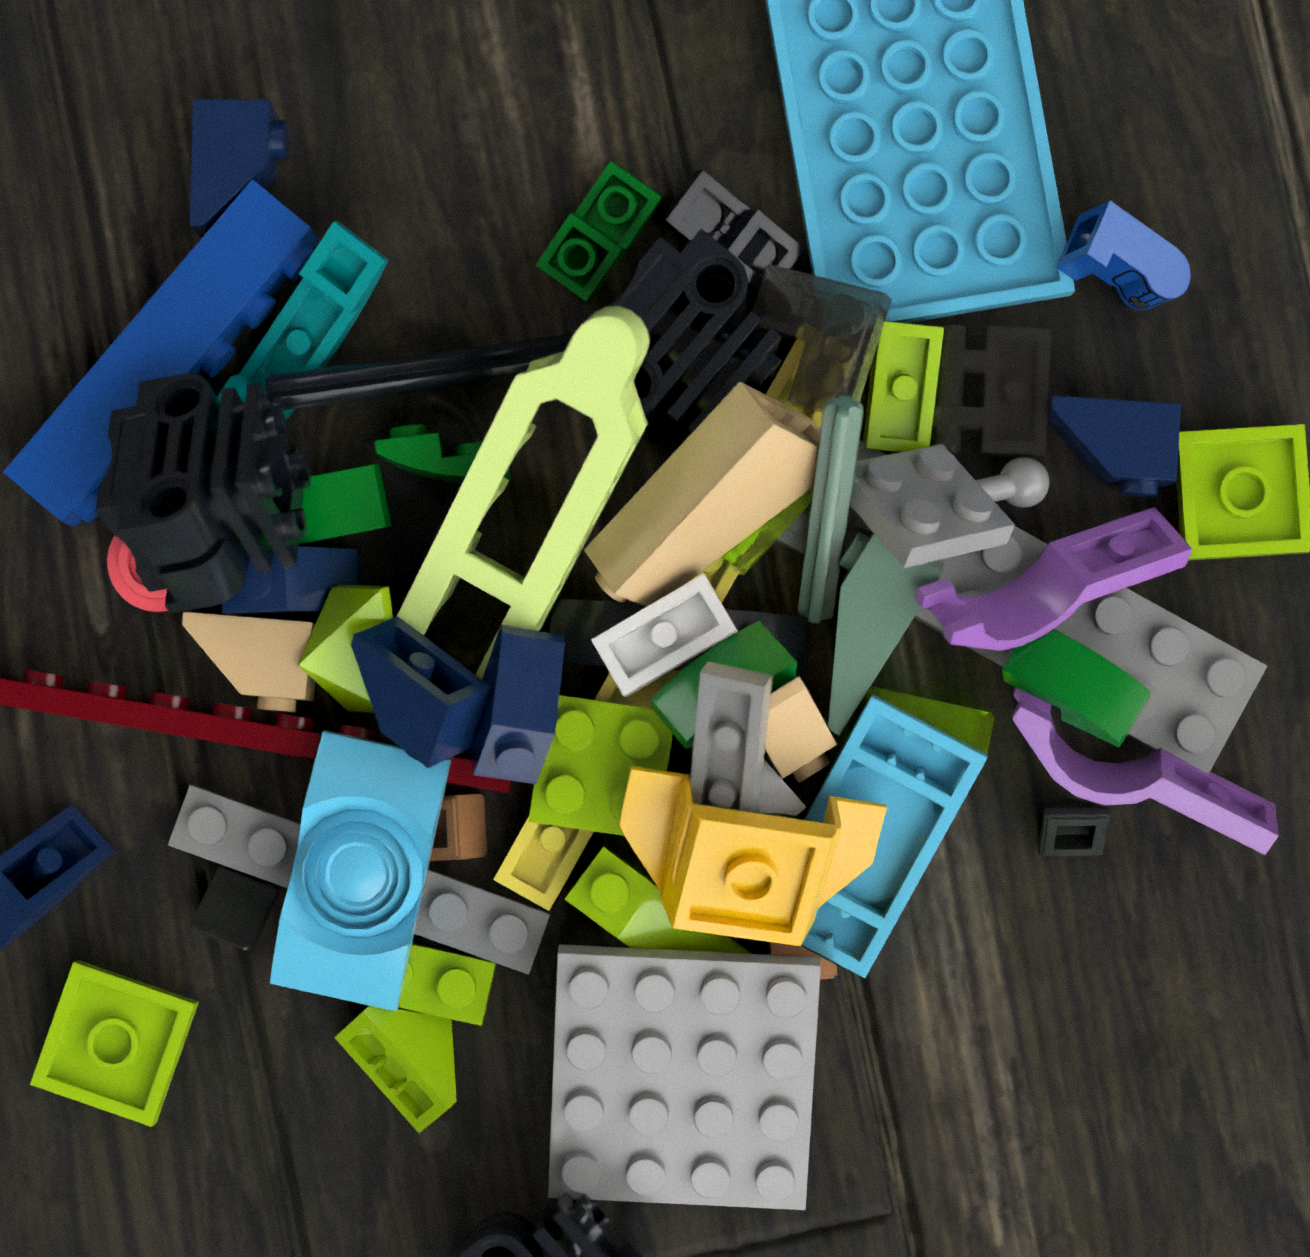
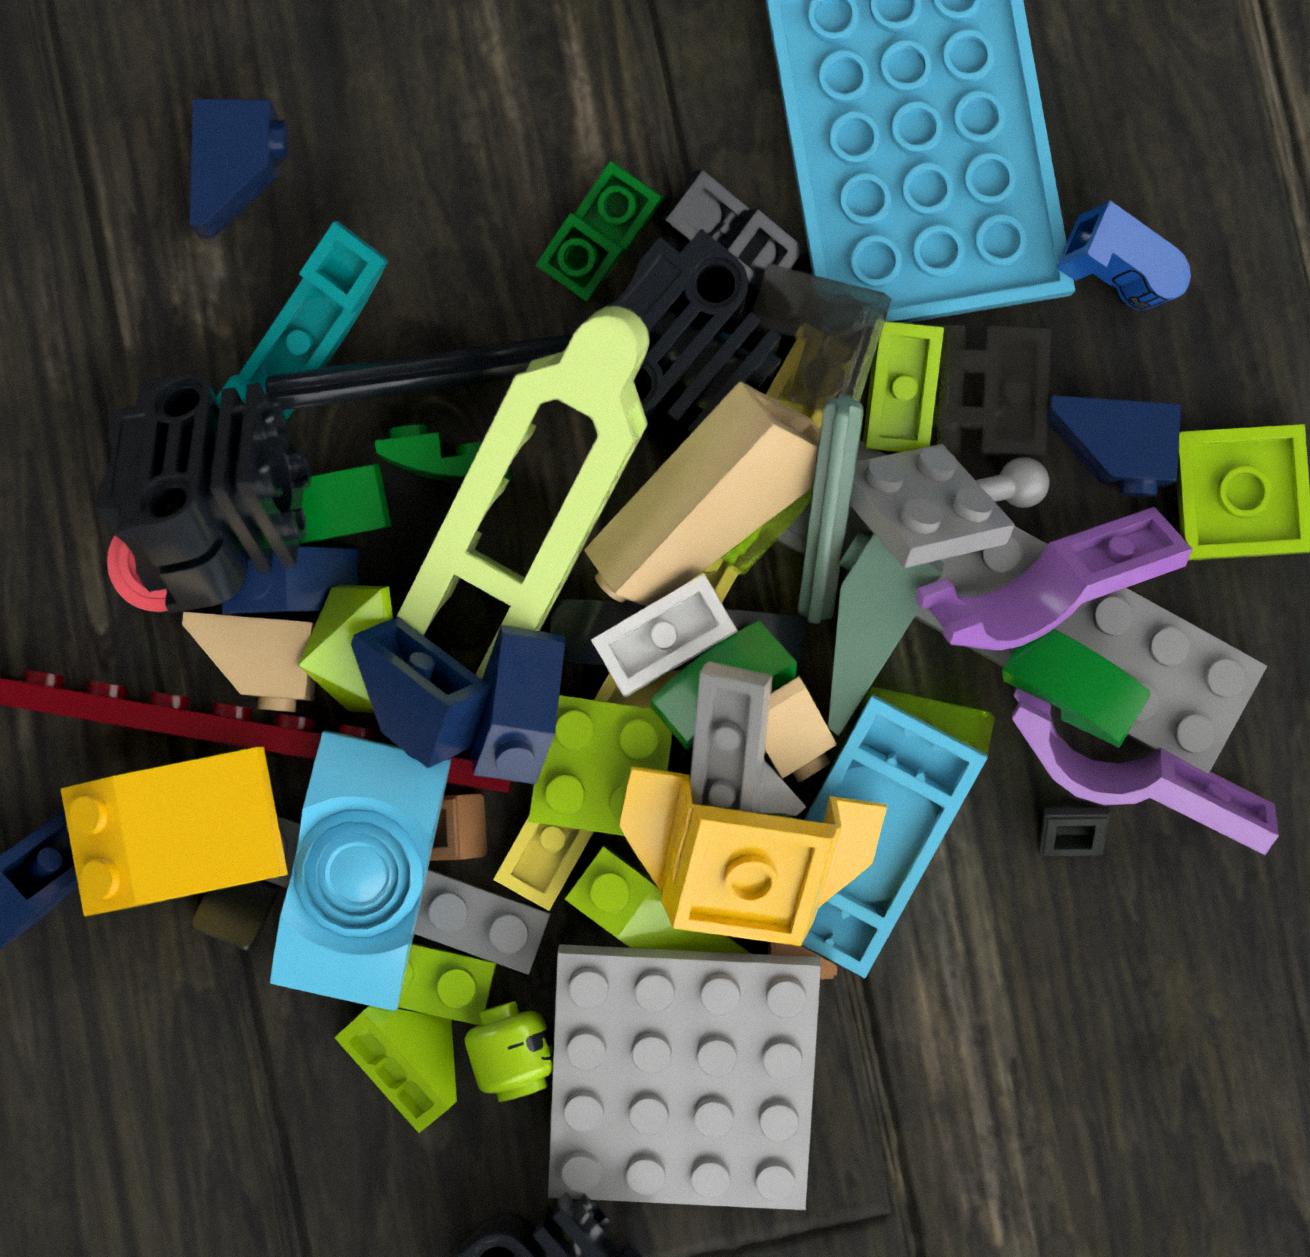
blue brick [3,179,319,528] -> none
lime plate [30,960,199,1127] -> none
none -> yellow slope [60,746,288,916]
none -> lime head [465,1001,554,1102]

